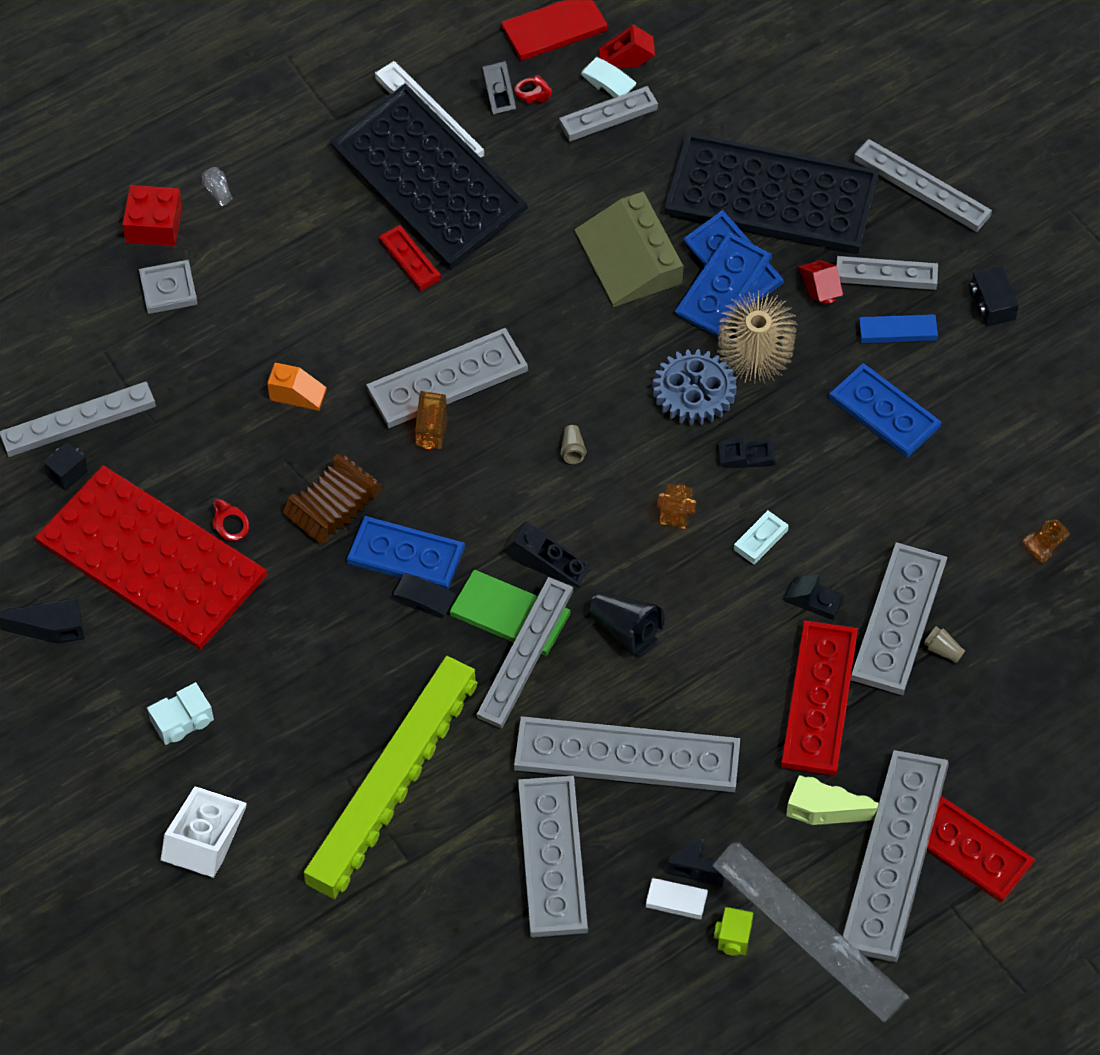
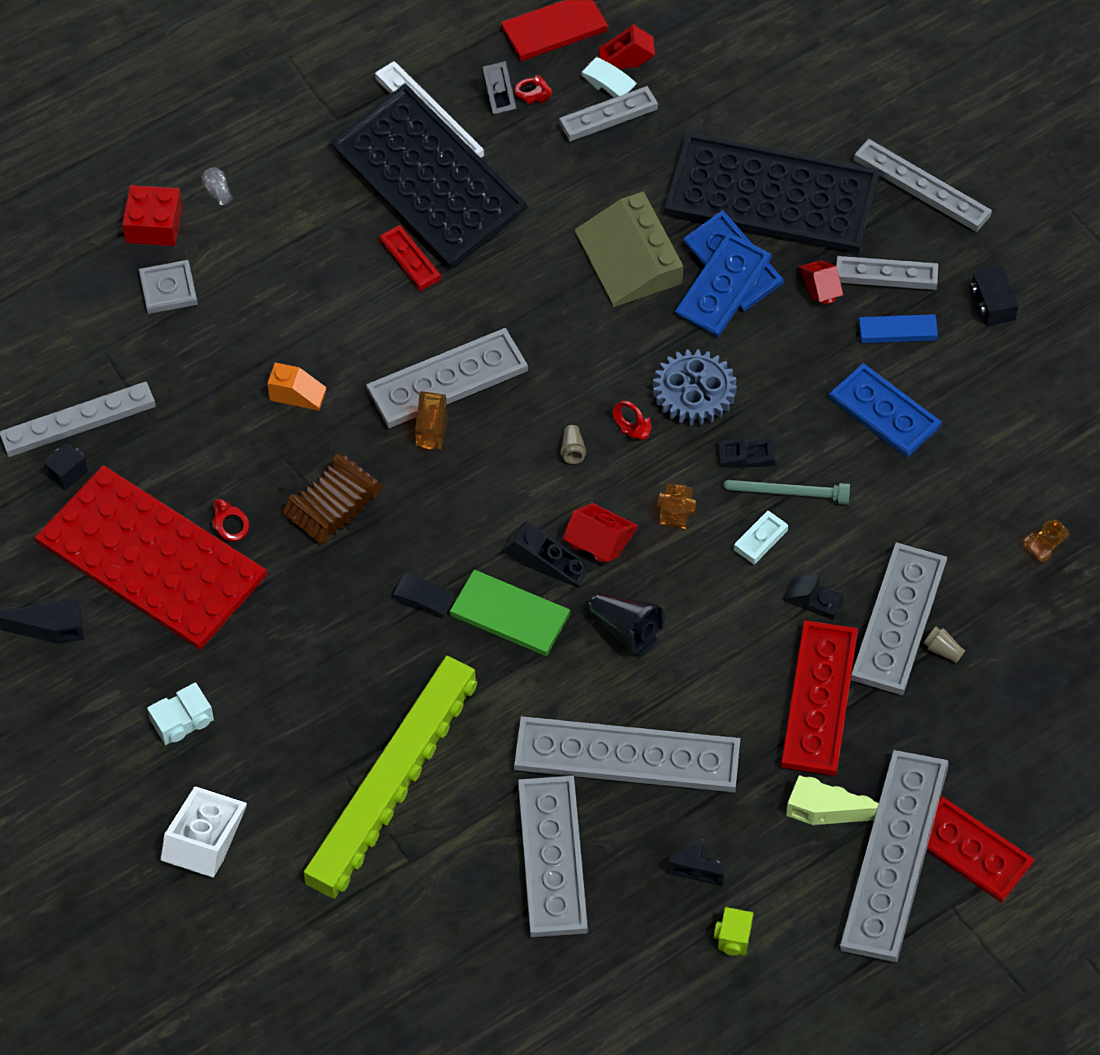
blue tile [347,516,465,590] -> none
light grey plate [477,577,573,728] -> none
white tile [646,878,708,919] -> none
clear brick [712,842,910,1022] -> none
tan piece [717,290,796,383] -> none
none -> red slope [563,503,638,562]
none -> red piece [613,400,652,440]
none -> sand green piece [723,480,850,505]

